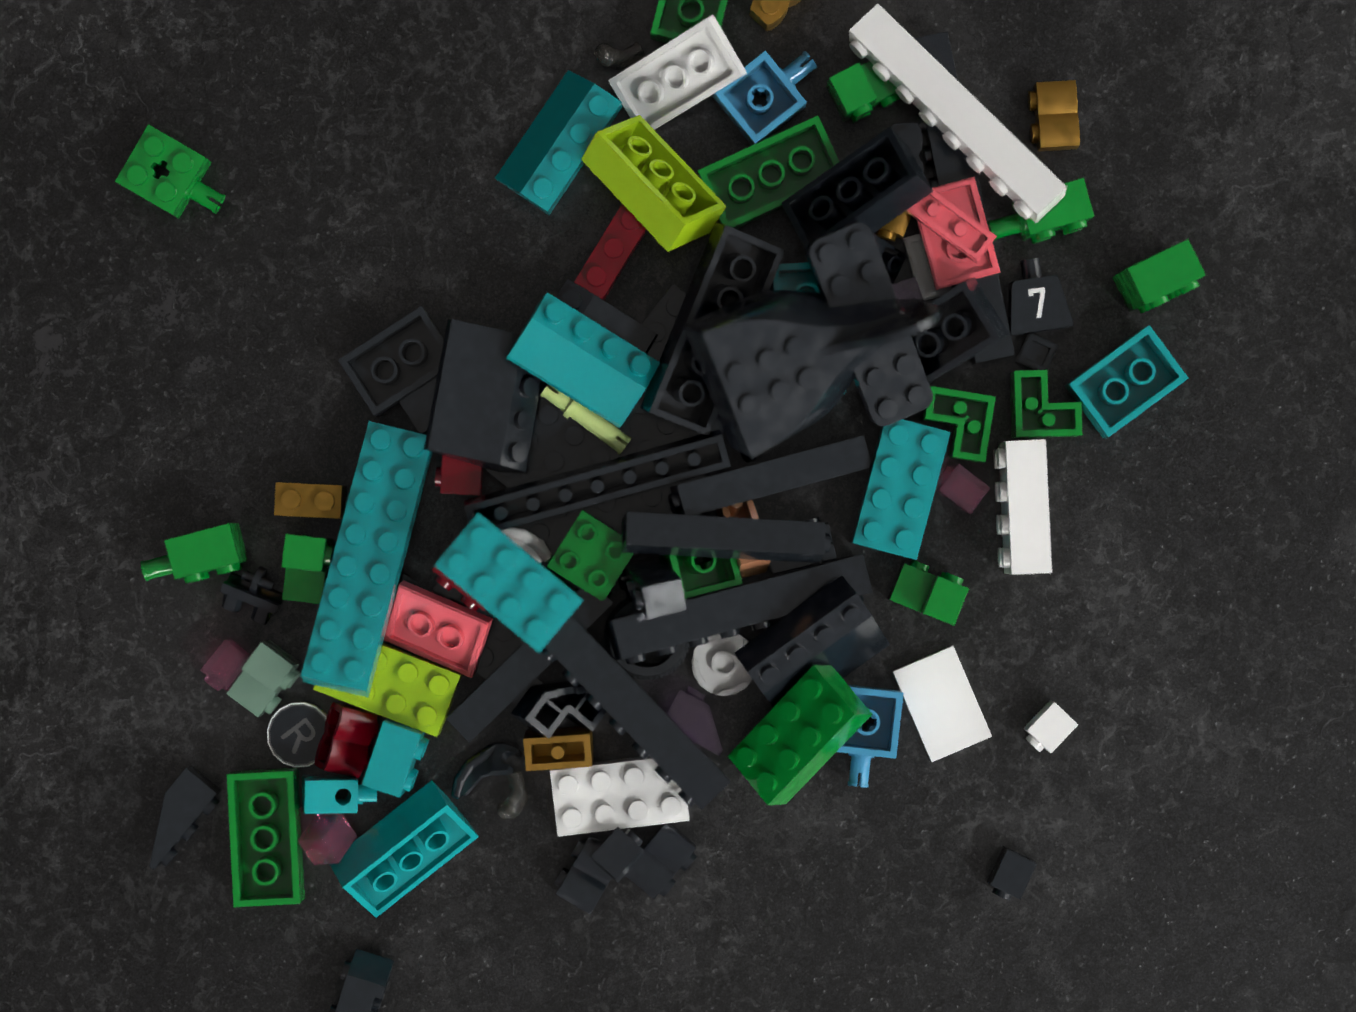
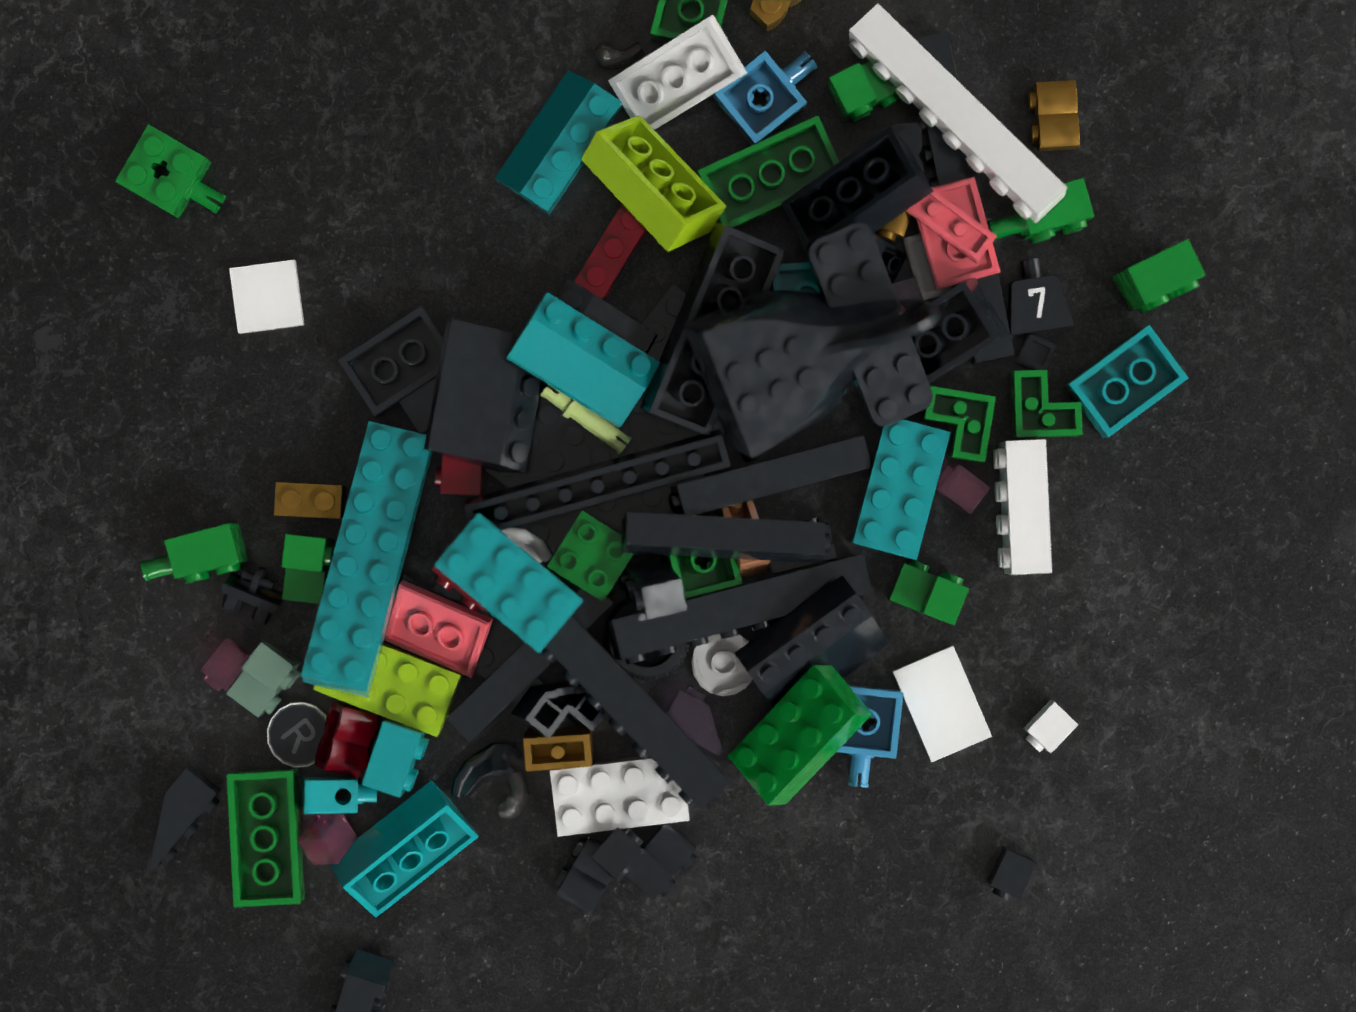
none -> white tile [229,260,304,334]

